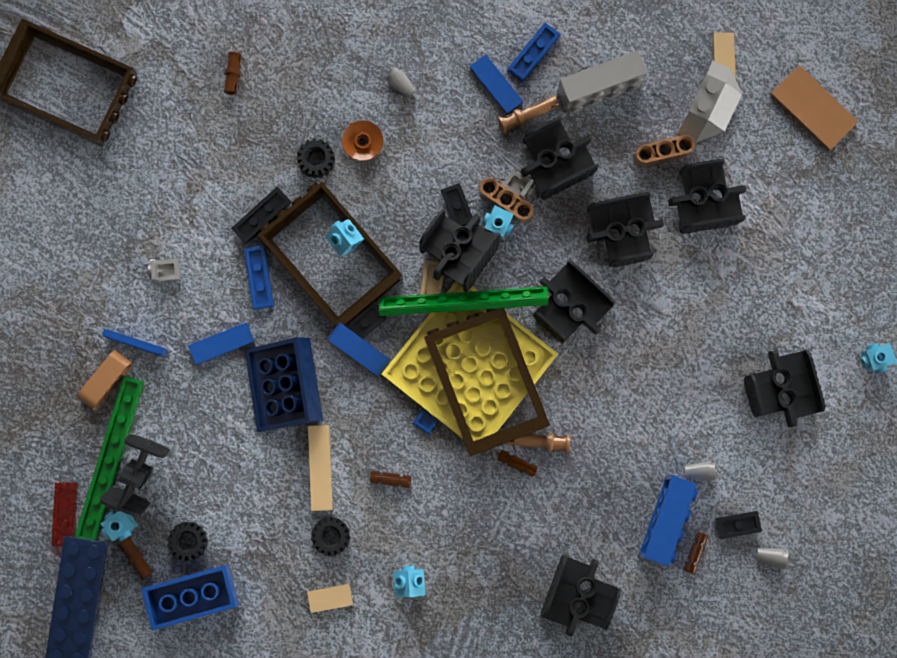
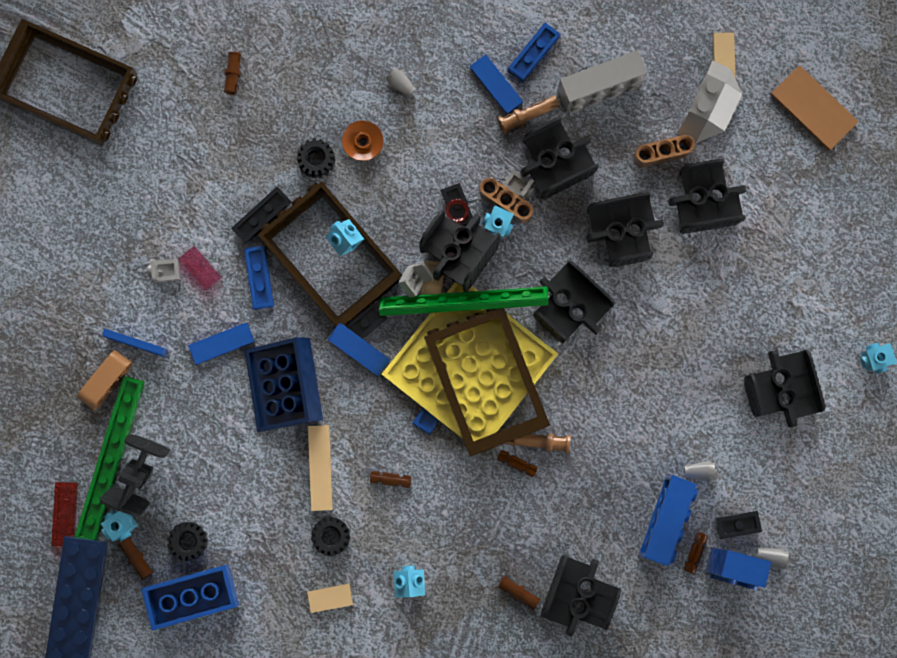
none -> clear pink plate [179,246,222,291]
none -> light grey bracket [398,262,433,298]
none -> clear red piece [446,199,469,223]
none -> reddish brown pin [498,576,541,611]
none -> blue brick [705,547,771,591]

